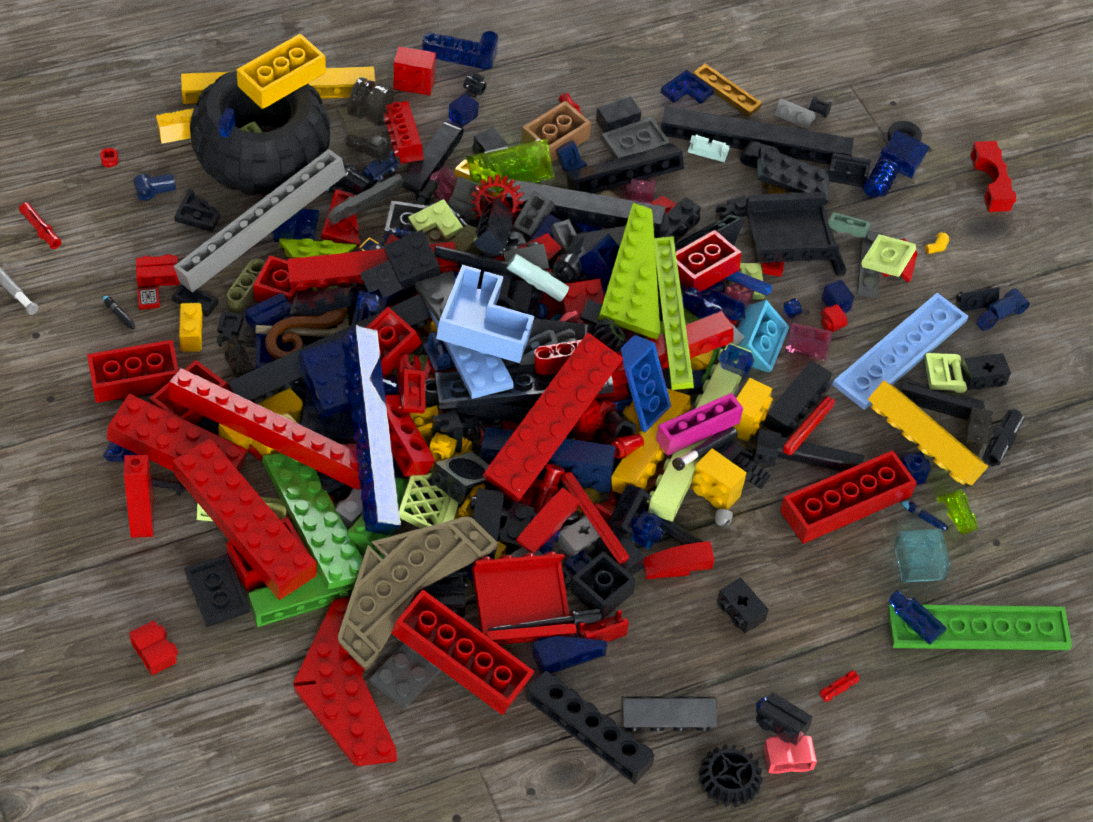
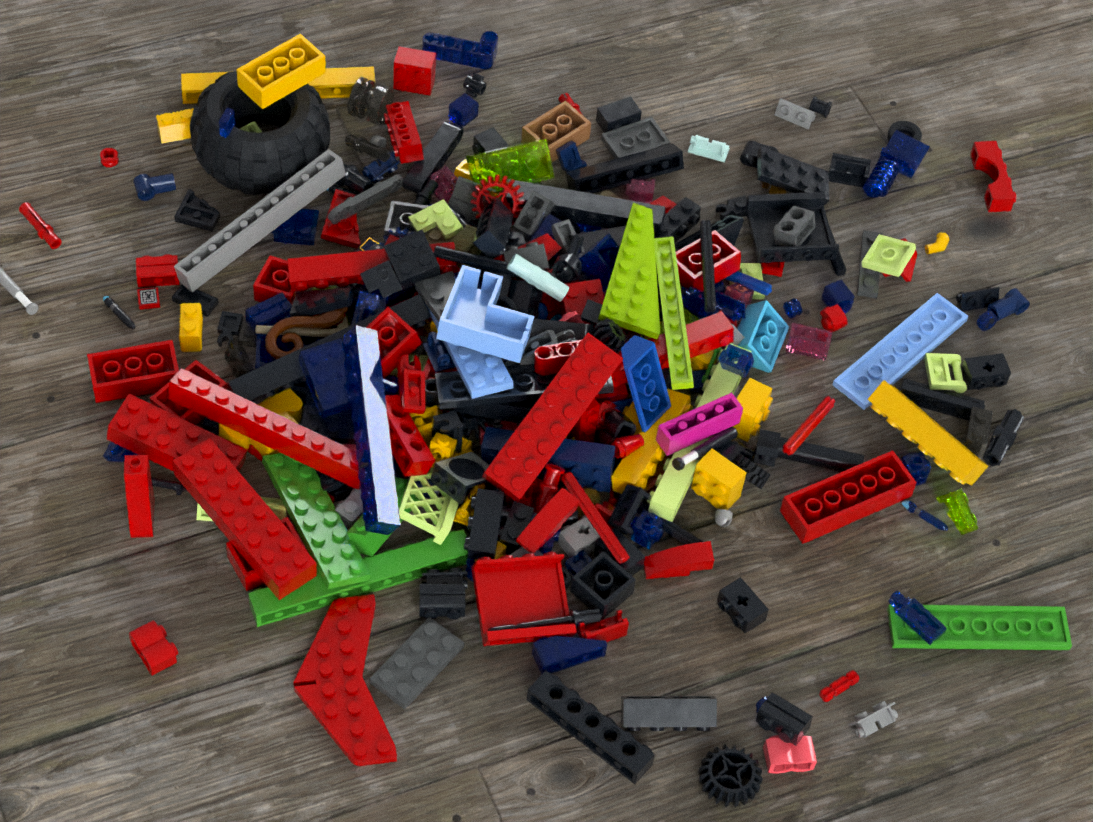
black plate [184,554,250,627] -> none
olive beam [227,259,265,314] -> none
lime wing [279,238,357,258] -> none
dark tan wing [338,517,498,671] -> none
red brick [391,590,535,715] -> none
clear blue plate [660,69,714,104] -> none
black brick [661,106,854,165] -> none
pearl gold plate [692,63,762,117] -> none
black brick [764,361,832,438] -> none
sand green plate [828,212,871,238] -> none
clear light blue brick [894,529,951,582] -> none
none -> black axle [700,220,716,312]
none -> dark grey brick [773,206,816,247]
none -> light grey hinge [848,701,898,738]

